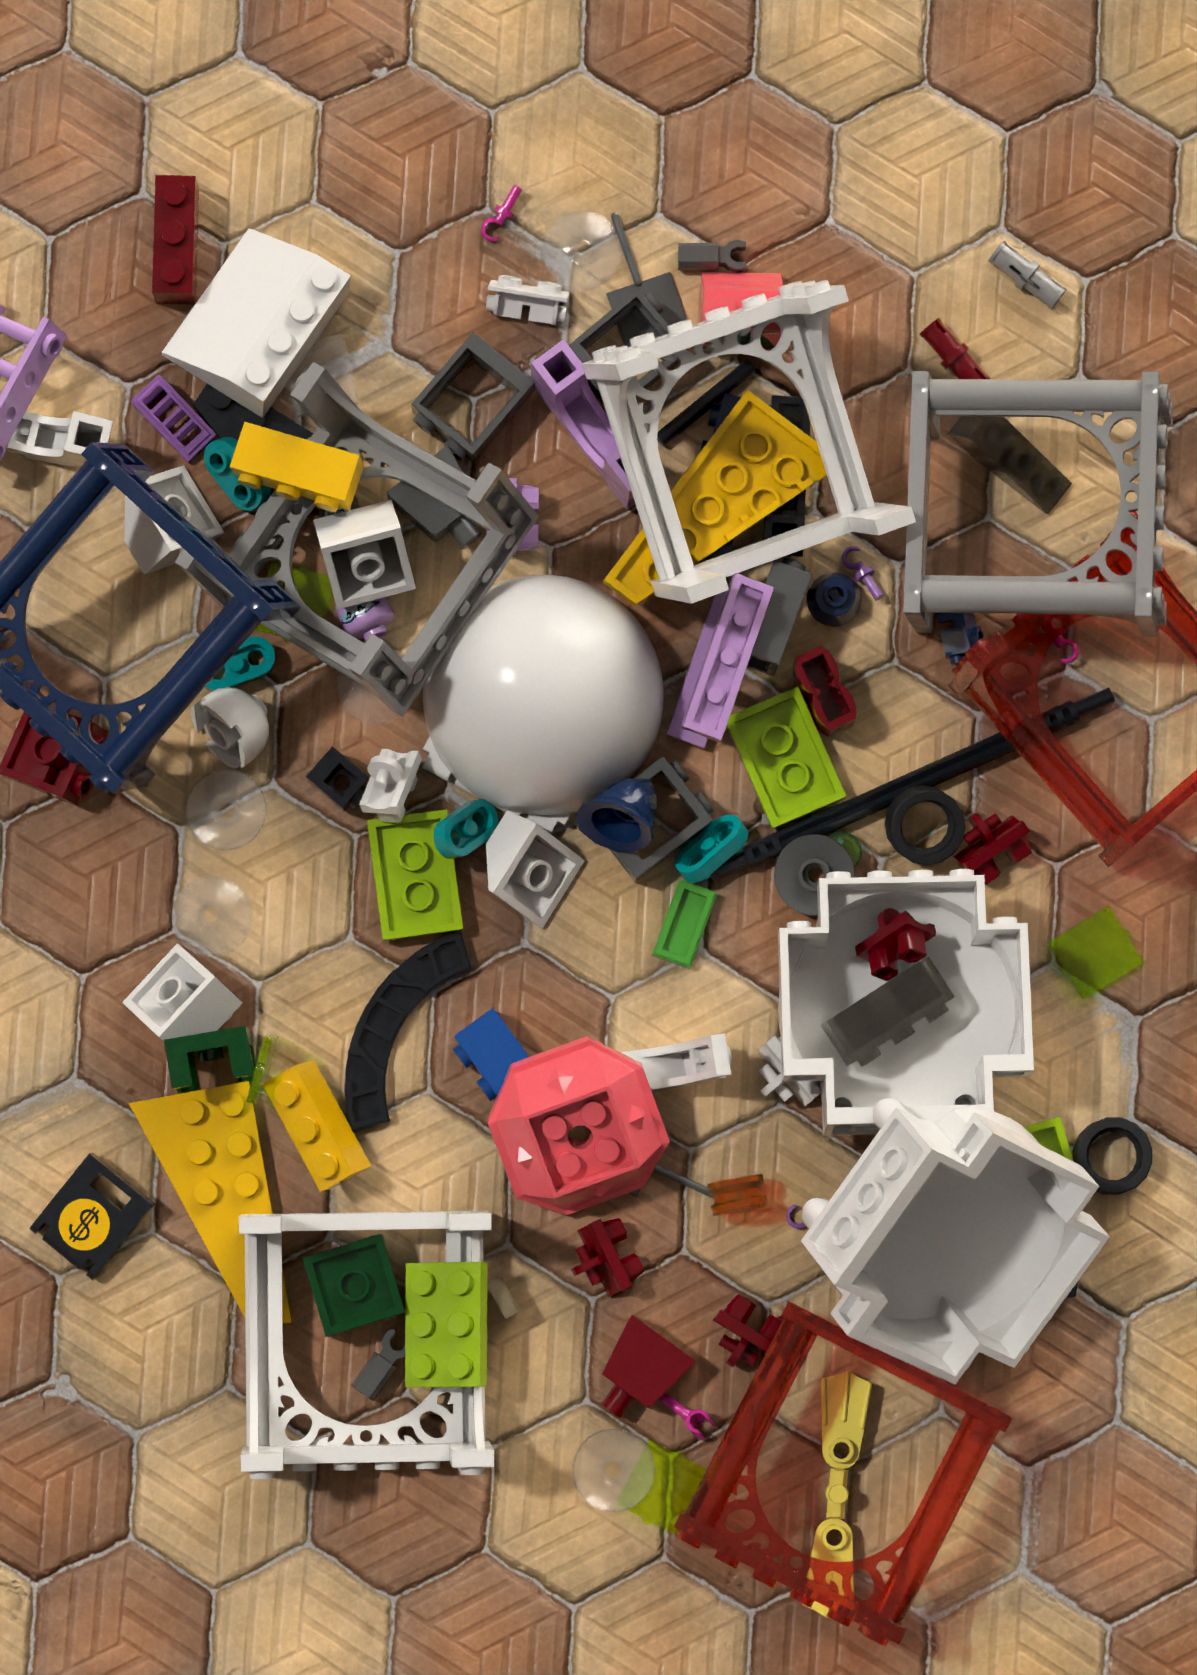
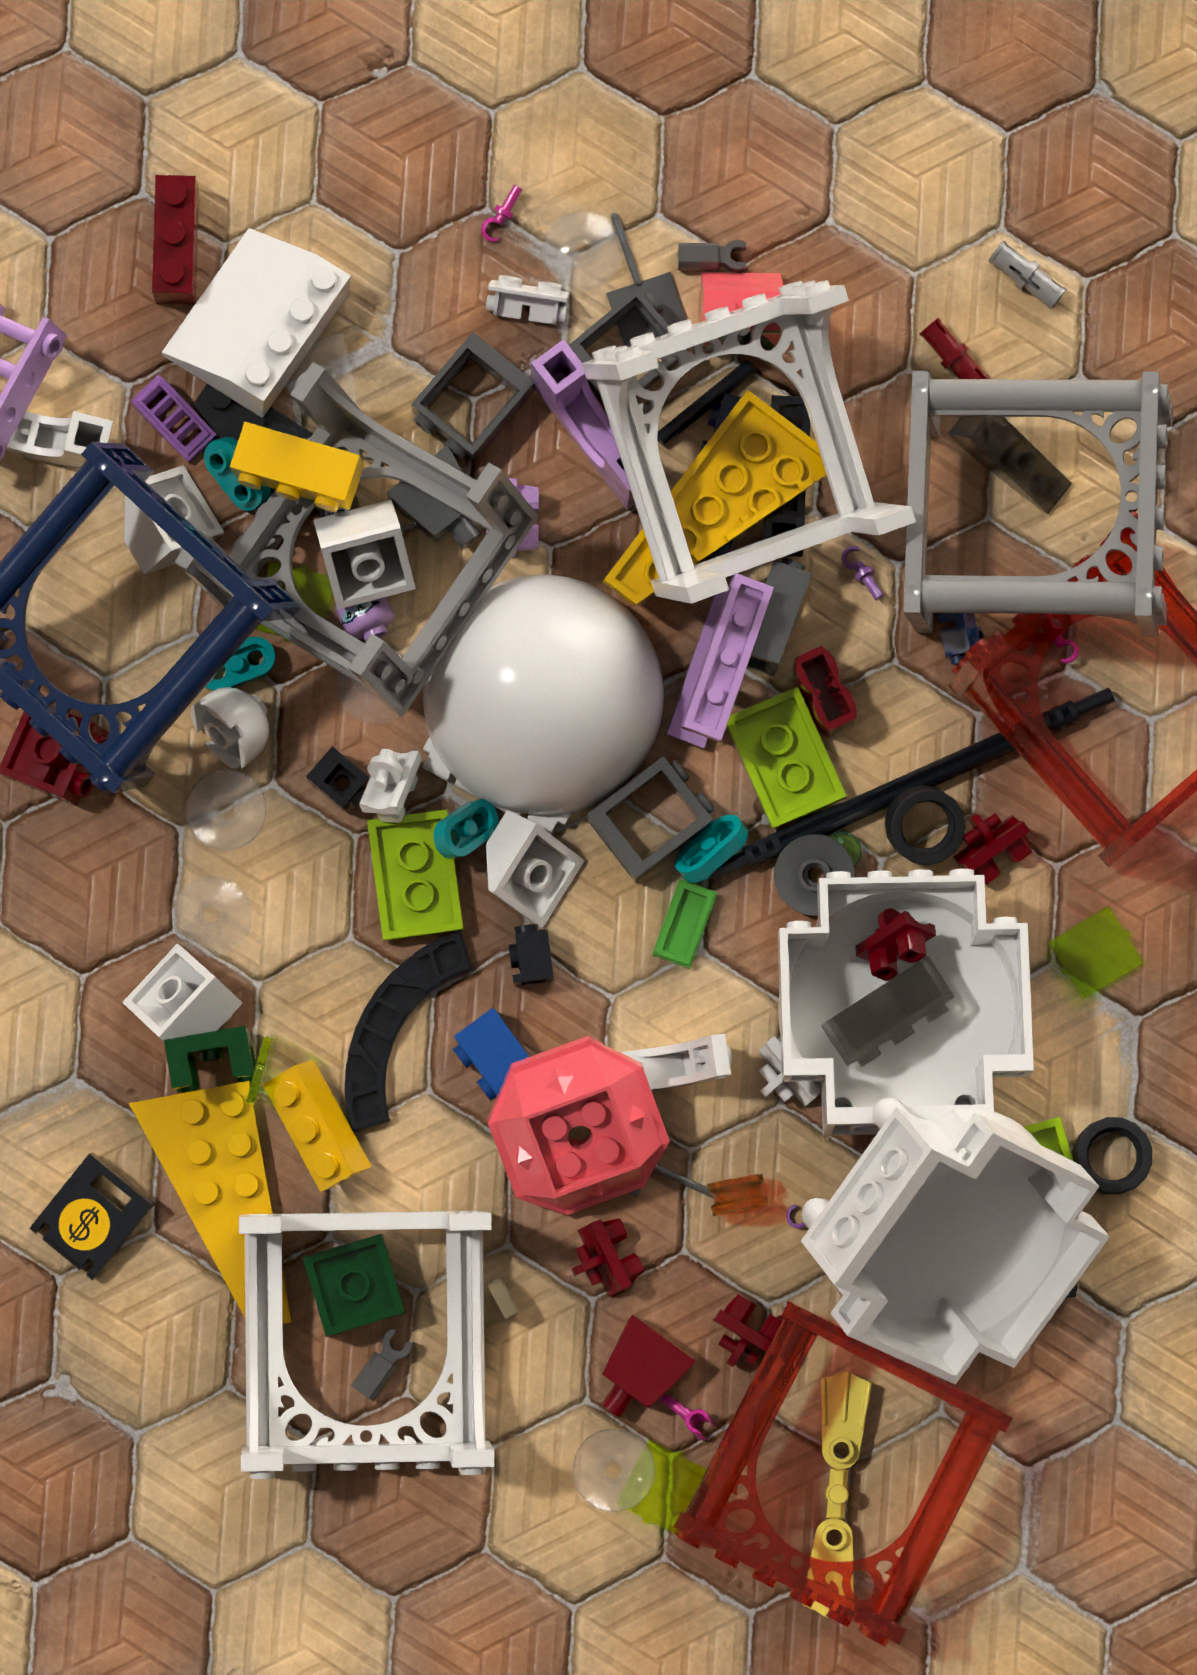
lime plate [405,1262,487,1387] -> none
dark blue piece [575,778,657,852] -> none
dark blue cone [807,572,861,627] -> none
none -> black brick [508,924,554,986]

